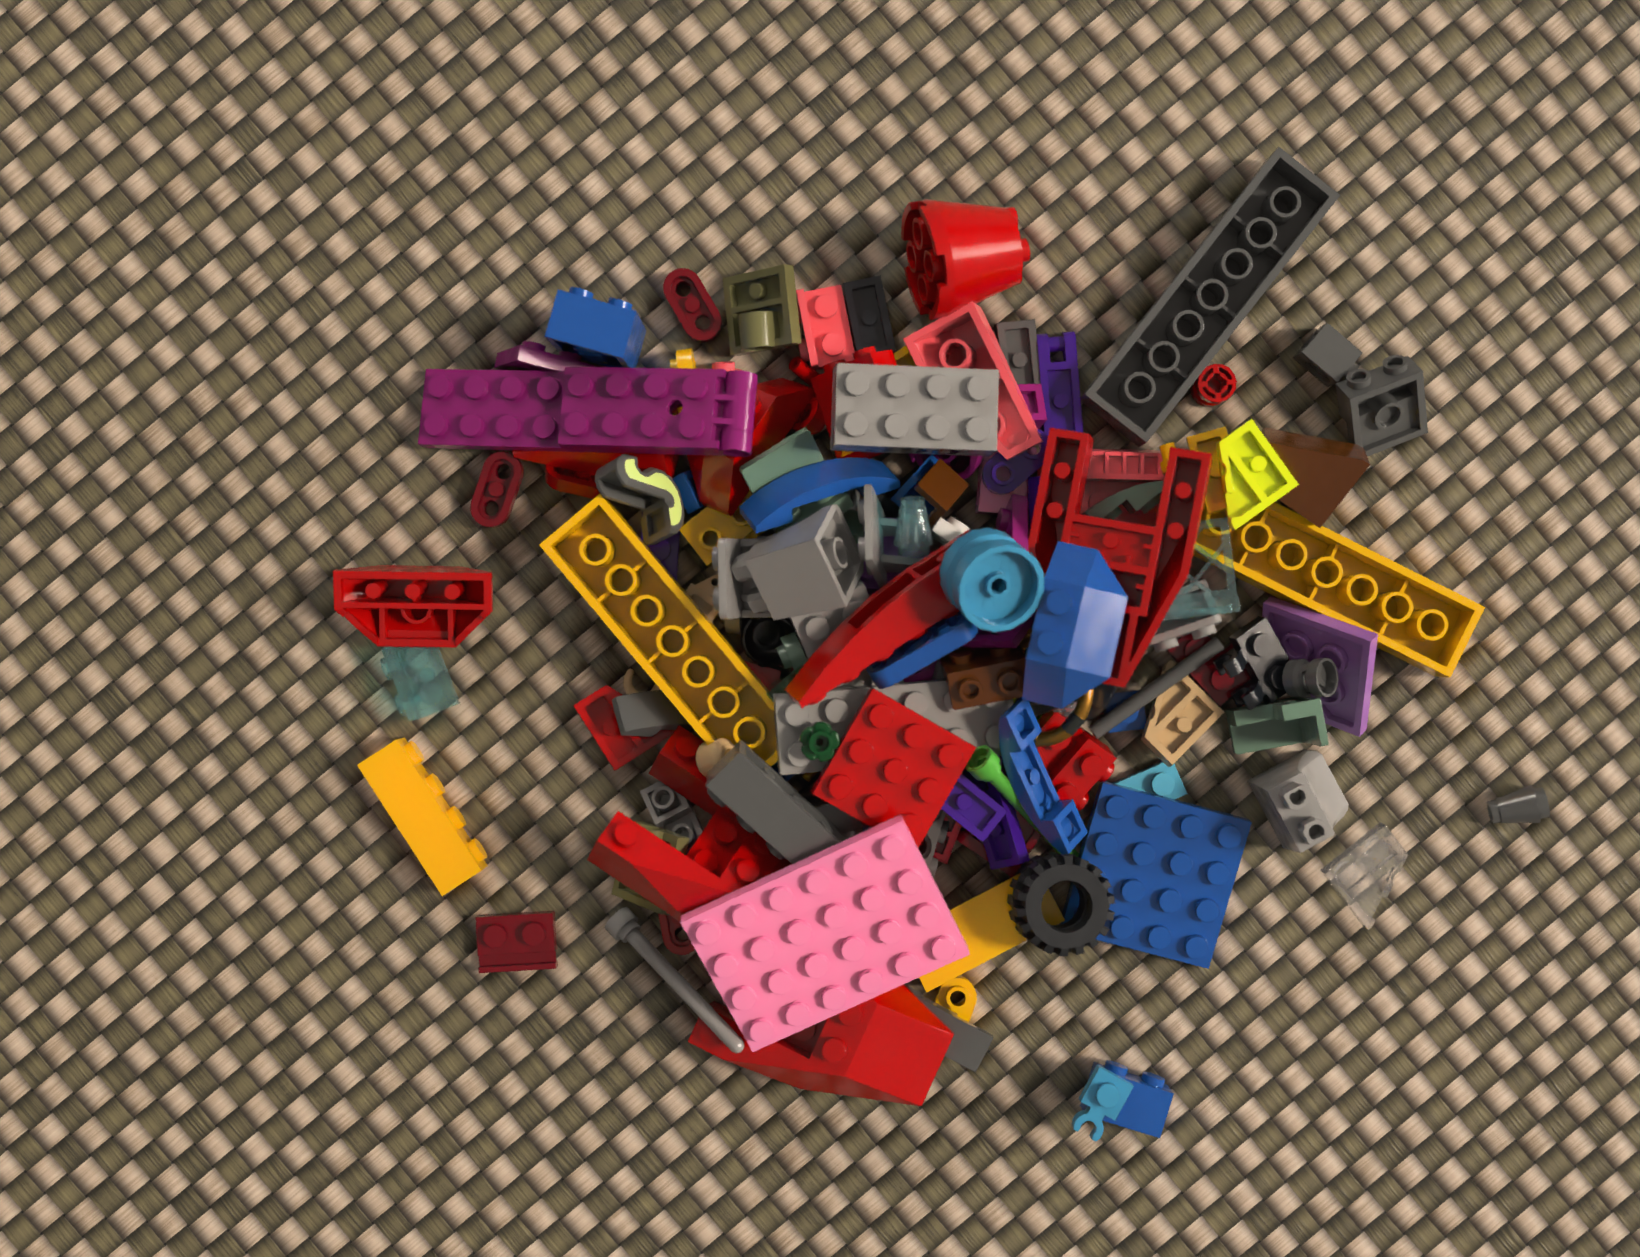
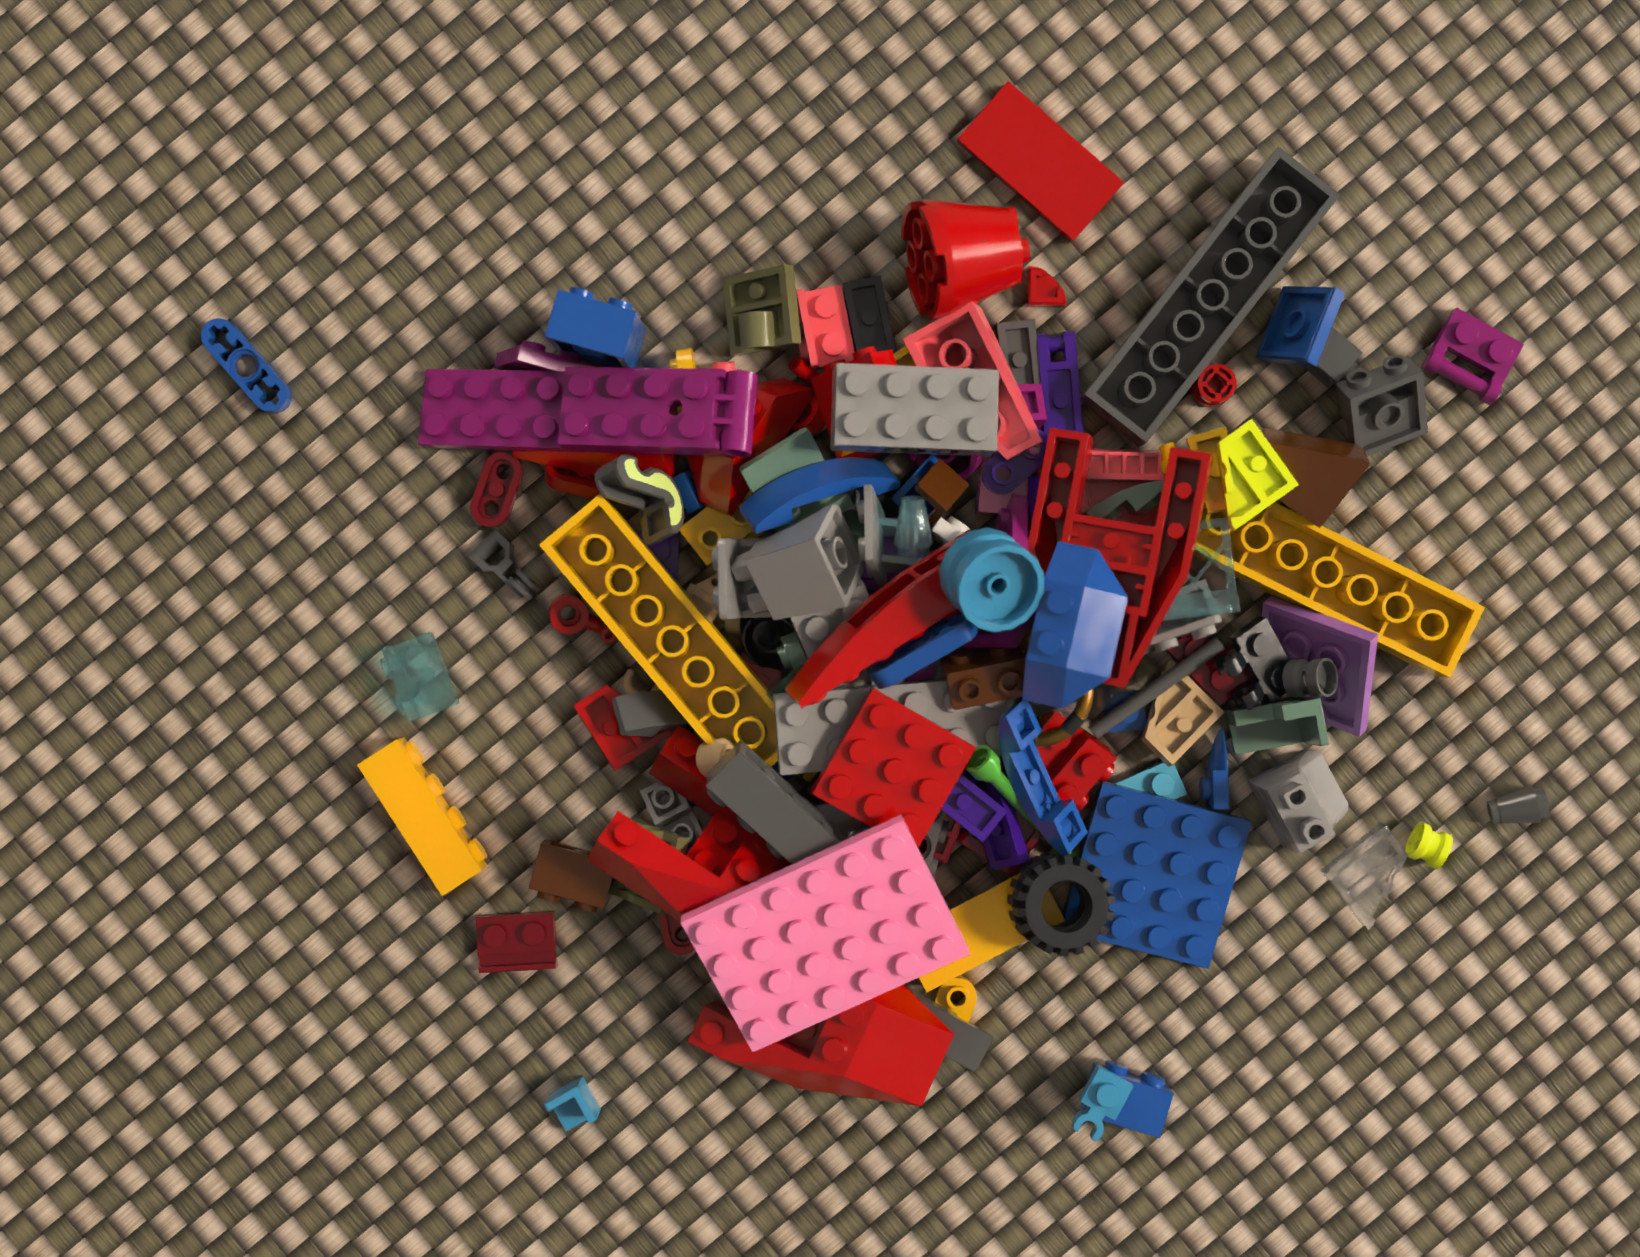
red wedge [333,565,493,648] -> none
light grey piece [605,907,745,1053] -> none
dark red plate [663,268,722,343] -> none
dark green plate [800,722,840,762] -> none
none -> blue beam [201,318,292,414]
none -> dark grey piece [468,528,541,600]
none -> reddish brown brick [529,839,615,912]
none -> dark azure panel [543,1076,601,1131]
none -> red plate [548,594,616,643]
none -> red tile [957,81,1124,243]
none -> red tile [1026,266,1066,308]
none -> blue plate [1199,730,1229,810]
none -> blue plate [1256,286,1345,367]
none -> neon yellow wheel [1405,822,1453,870]
none -> magenta plate [1421,307,1524,406]

